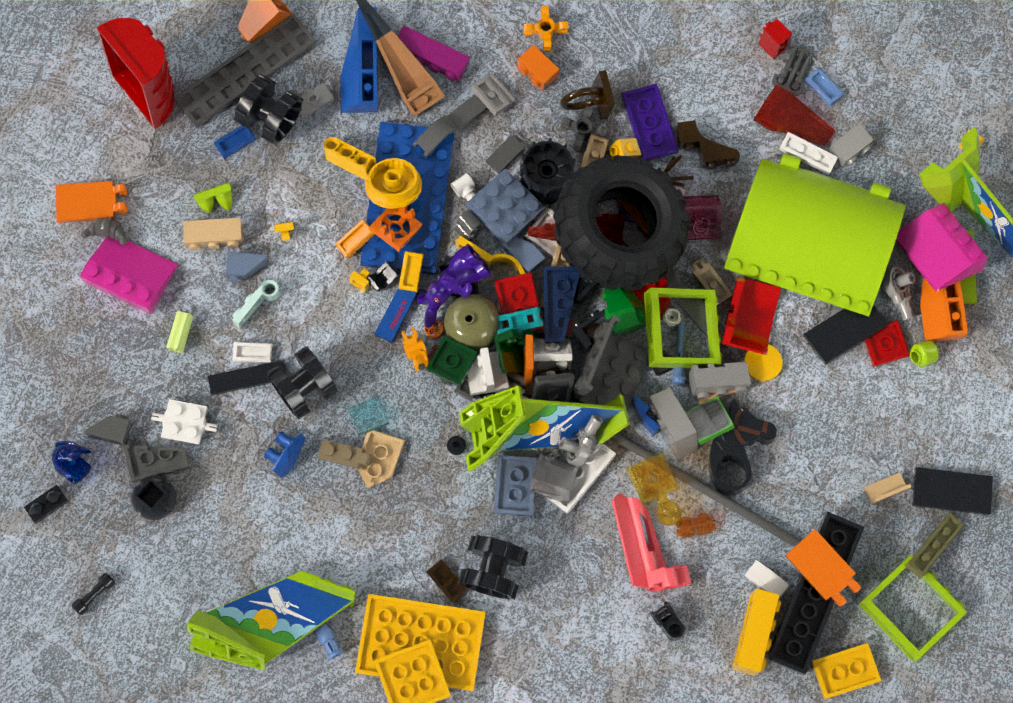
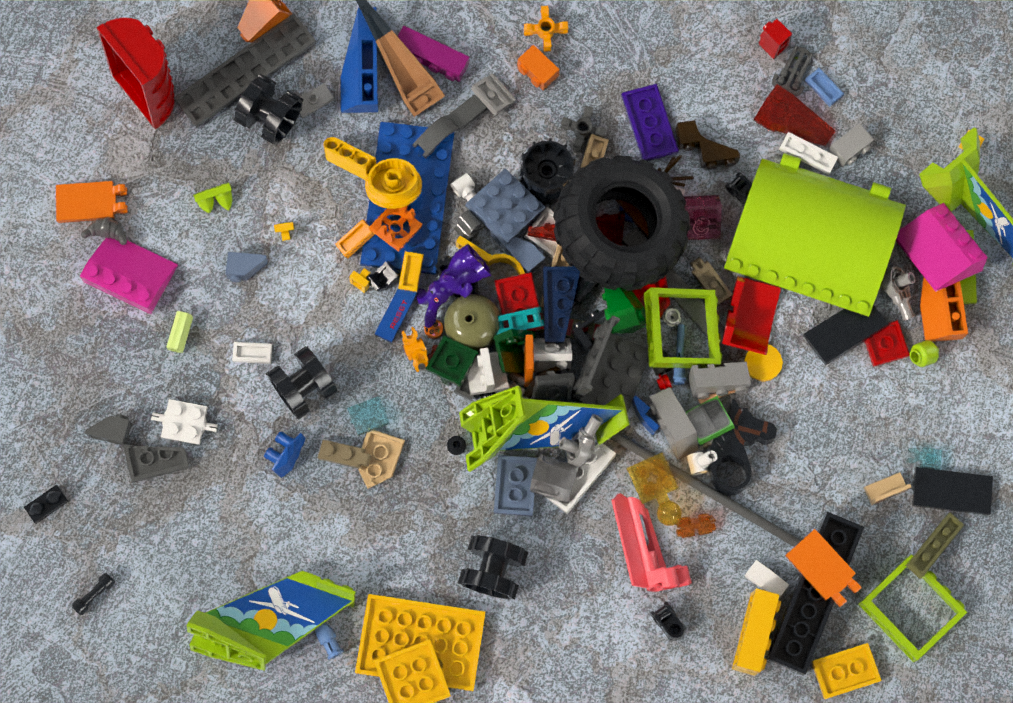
clear blue helmet [51,440,92,485] -> none
black piece [131,475,177,520] -> none
tan brick [183,218,243,251] -> none
black tile [208,360,286,396] -> none
blue tile [214,125,256,159] -> none
light aqua plate [232,280,280,329] -> none
dark brown slope [425,559,467,603] -> none
dark grey tile [486,135,525,174] -> none
dark brown tile [560,70,615,120] -> none
yellow bracket [609,138,642,159] -> none
none -> red plate [656,374,672,390]
none -> white pin [687,451,717,475]
none -> black piece [725,172,752,206]
none -> clear light blue plate [907,447,943,470]

